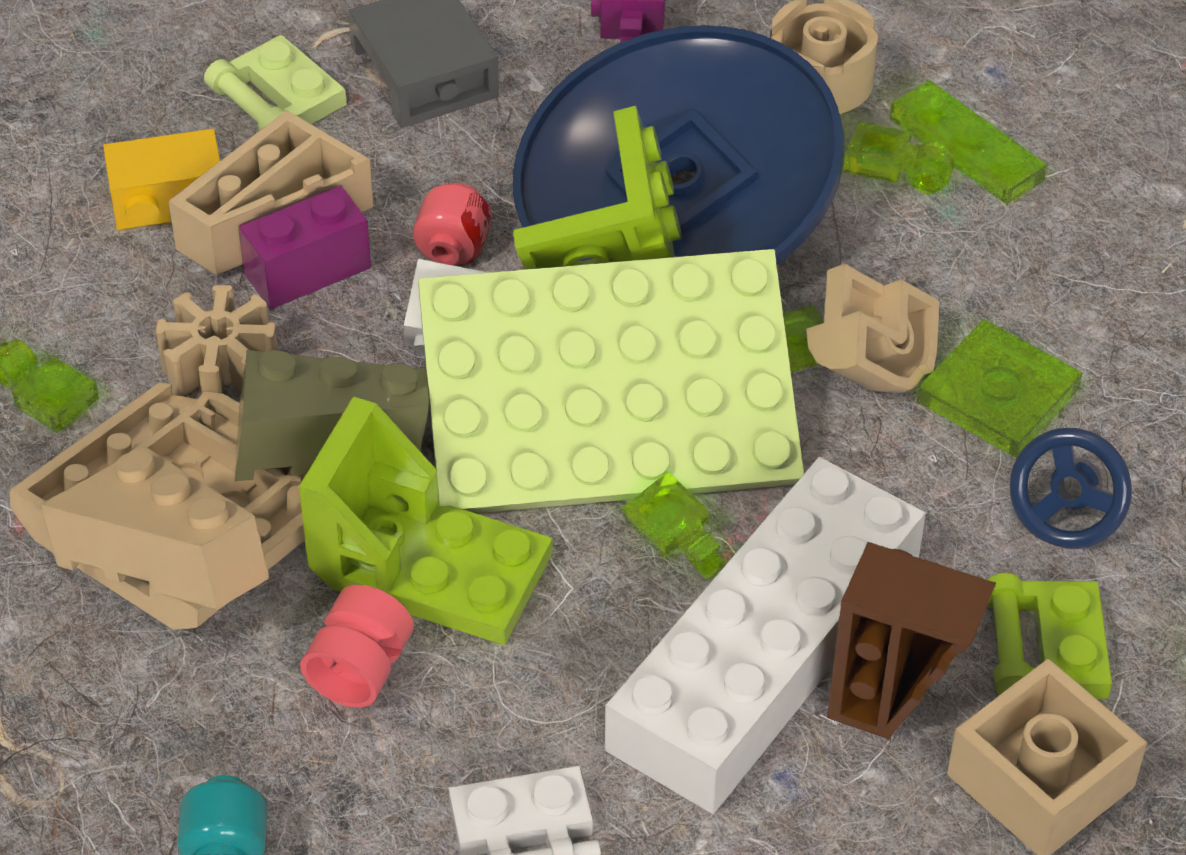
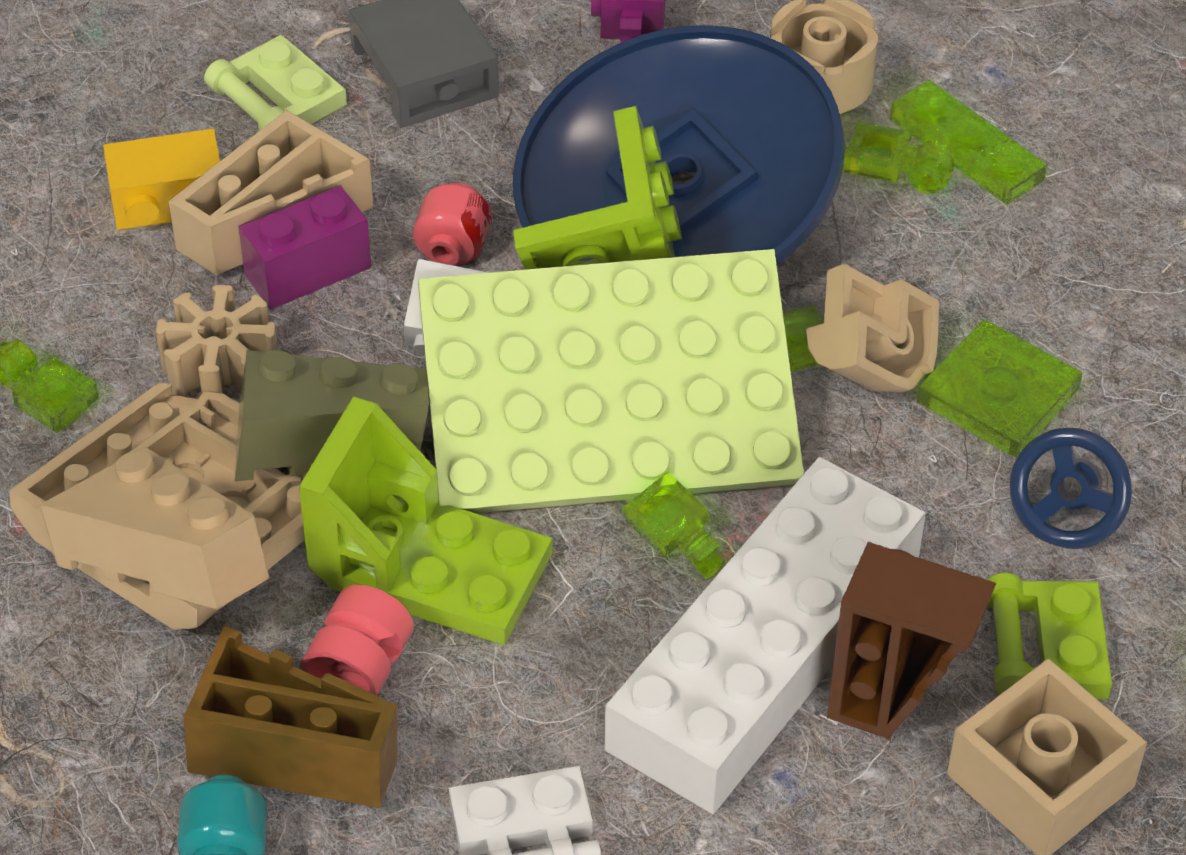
none -> pearl gold wedge [183,625,397,808]

